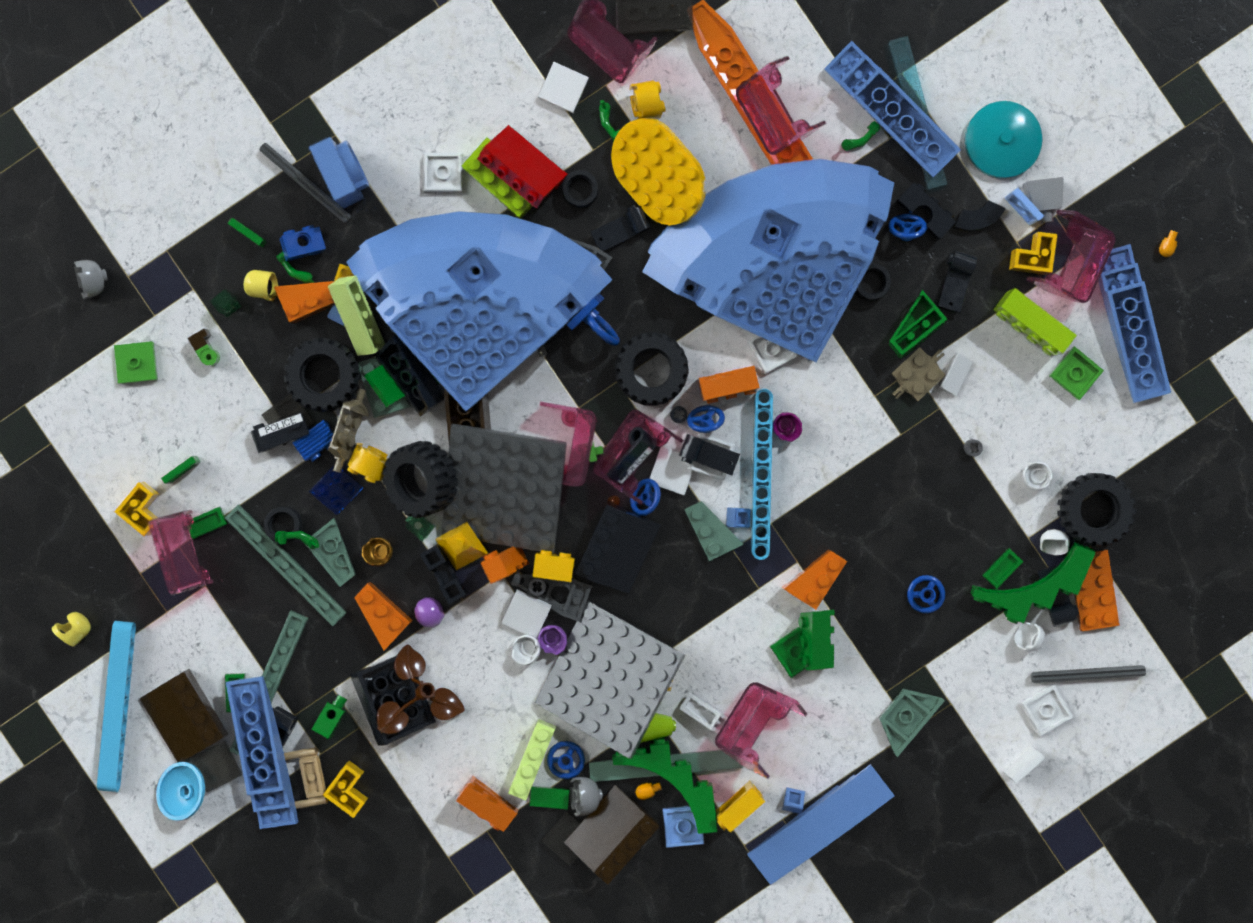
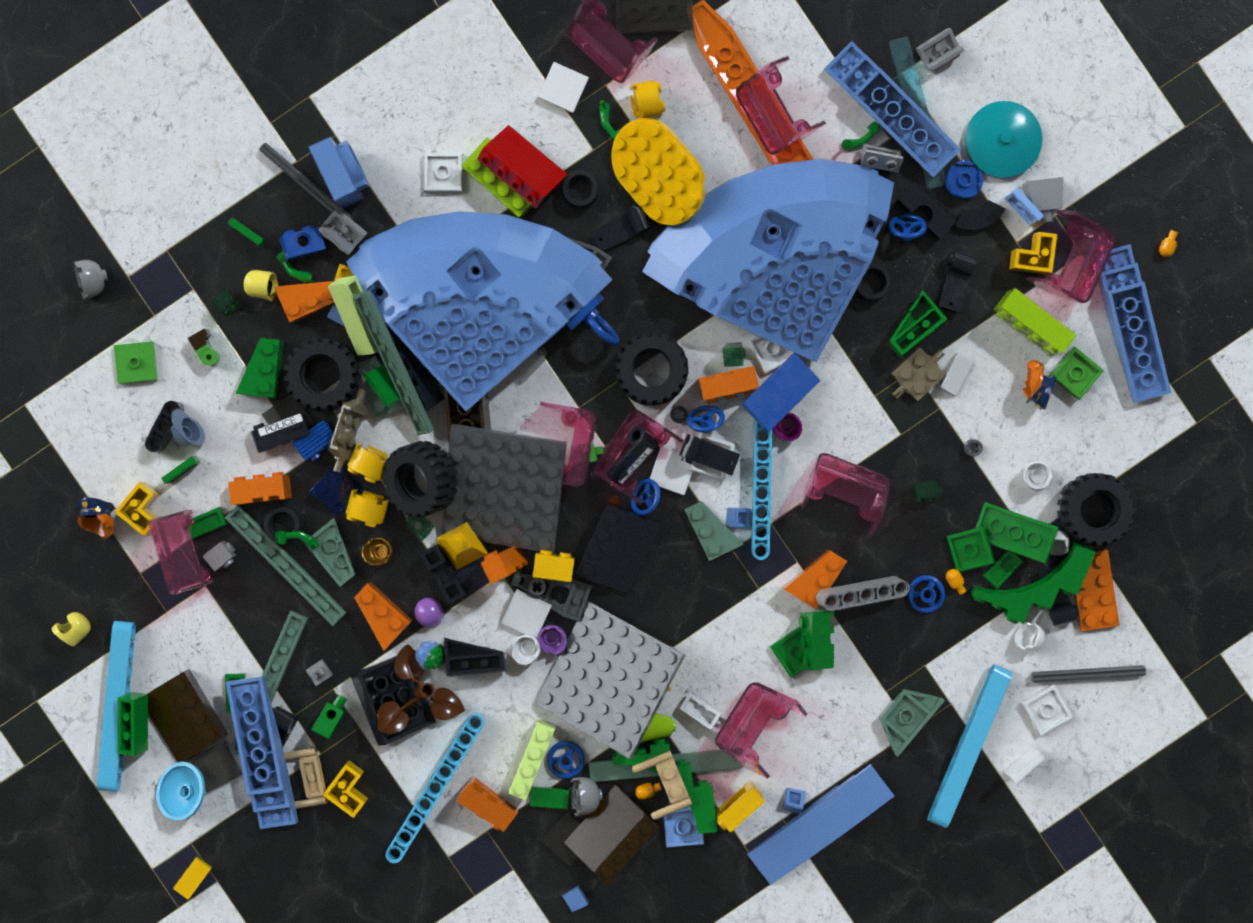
none -> piece [77,497,116,539]
none -> green brick [118,692,148,756]
none -> black beam [145,401,184,452]
none -> sand blue piece [171,409,205,446]
none -> yellow tile [173,857,212,900]
none -> light grey brick [202,541,237,571]
none -> orange wedge [228,472,292,505]
none -> green wedge [235,338,284,398]
none -> light grey tile [306,659,333,686]
none -> light grey bracket [319,208,367,255]
none -> yellow brick [345,489,389,527]
none -> sand green tile [353,290,434,435]
none -> medium azure beam [386,712,485,863]
none -> piece [415,641,446,670]
none -> black wedge [444,638,506,677]
none -> medium blue slope [562,885,589,912]
none -> tan plate [632,751,692,820]
none -> clear green brick [722,342,746,367]
none -> blue tile [741,353,820,432]
none -> clear pink windscreen [801,453,890,535]
none -> light grey beam [816,576,910,611]
none -> light grey bracket [861,144,903,173]
none -> clear green brick [912,481,943,503]
none -> light grey bracket [916,28,964,71]
none -> medium azure beam [928,664,1012,828]
none -> blue tile [945,160,983,200]
none -> green tile [946,526,995,572]
none -> light orange cylinder [946,569,966,595]
none -> green tile [976,502,1059,564]
none -> piece [1022,360,1056,410]

